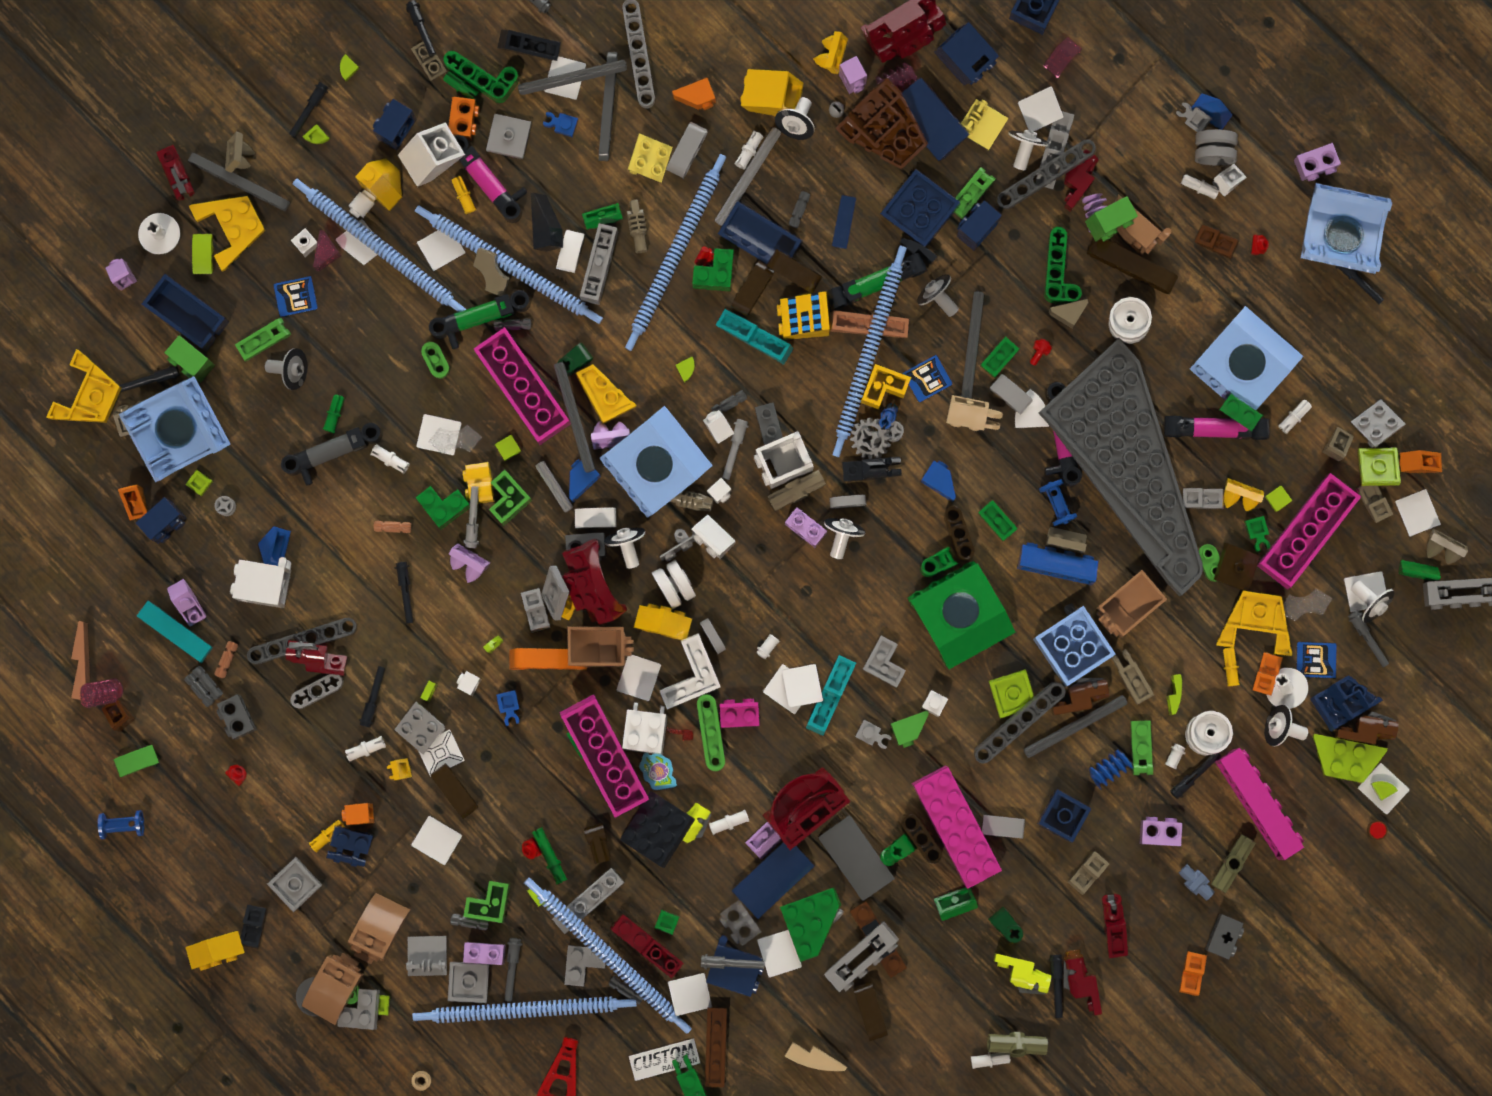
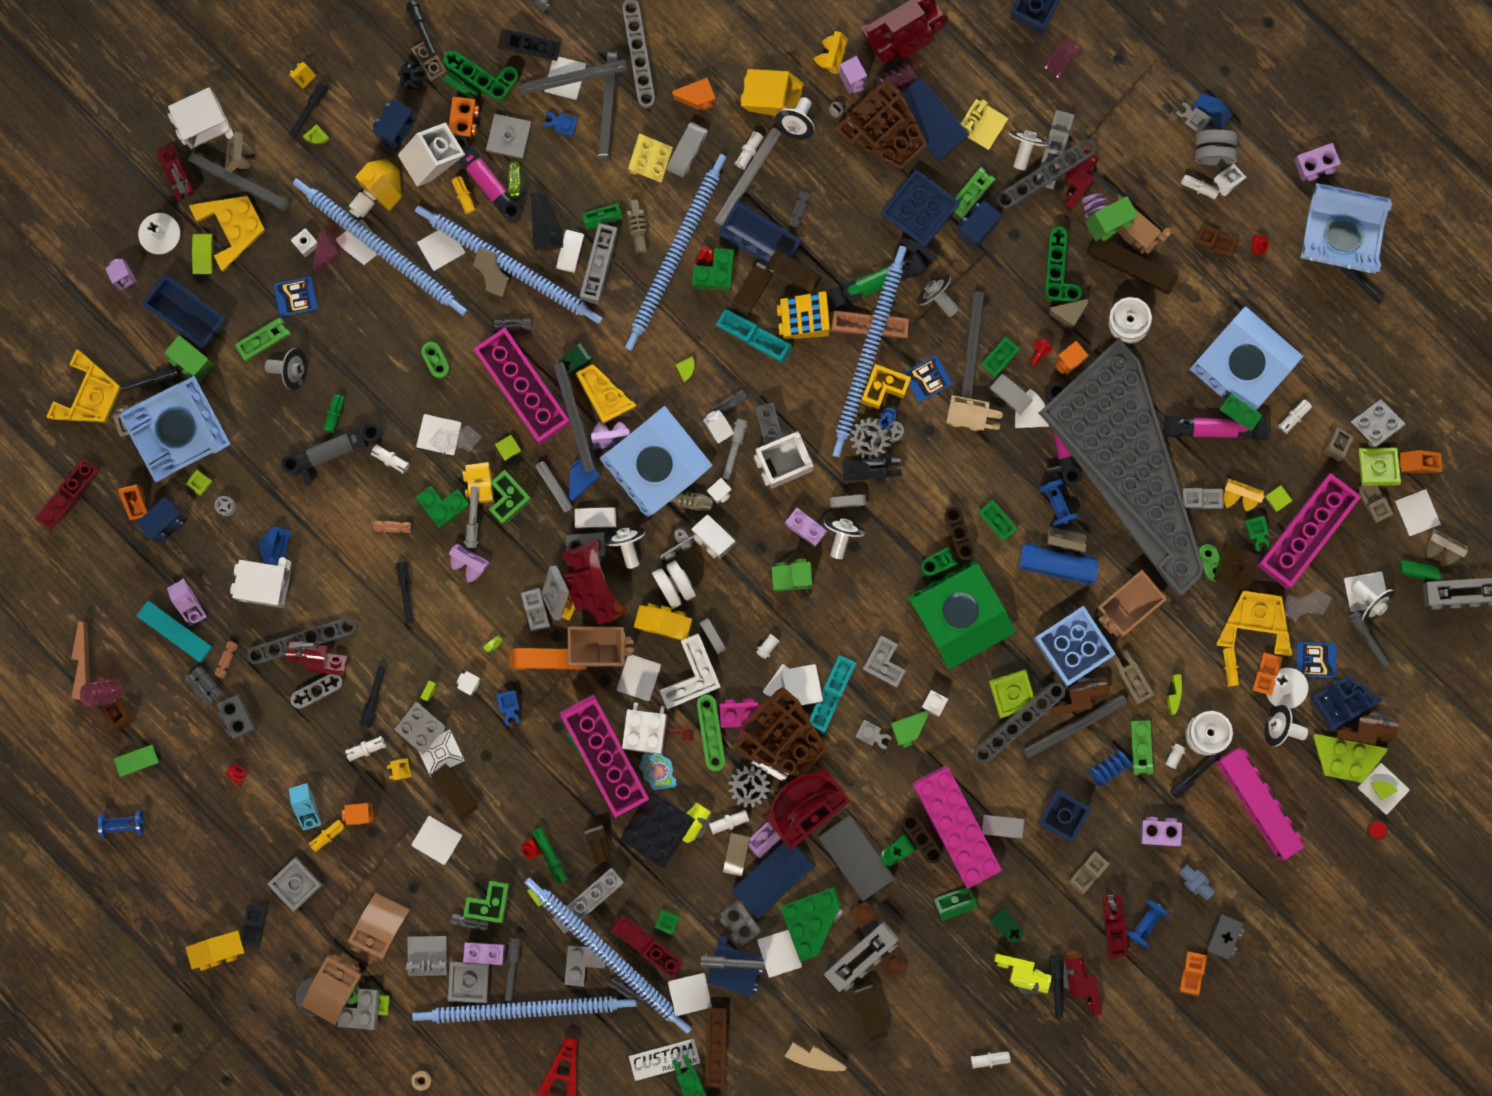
dark blue plate [326,825,373,867] -> none
lime tile [340,54,359,82] -> none
piece [429,290,531,350] -> none
dark tan piece [768,470,826,511] -> none
dark blue sticker [832,195,856,249] -> none
blue slope [921,461,956,503] -> none
dark blue container [934,22,999,86] -> none
olive piece [987,1032,1048,1057] -> none
white sticker [1018,87,1063,131] -> none
olive piece [1211,835,1256,893] -> none
none -> dark red slope [35,458,99,531]
none -> white container [168,87,233,149]
none -> medium azure slope [289,783,321,831]
none -> yellow tile [290,62,316,89]
none -> black piece [397,62,426,90]
none -> clear neon green axle [508,161,520,196]
none -> dark tan slope [723,833,750,877]
none -> light grey gear [728,766,770,808]
none -> reddish brown wedge [733,687,827,777]
none -> white axle [751,760,789,781]
none -> bright green brick [772,559,812,591]
none -> orange brick [1055,341,1088,376]
none -> blue hose [1127,899,1170,948]

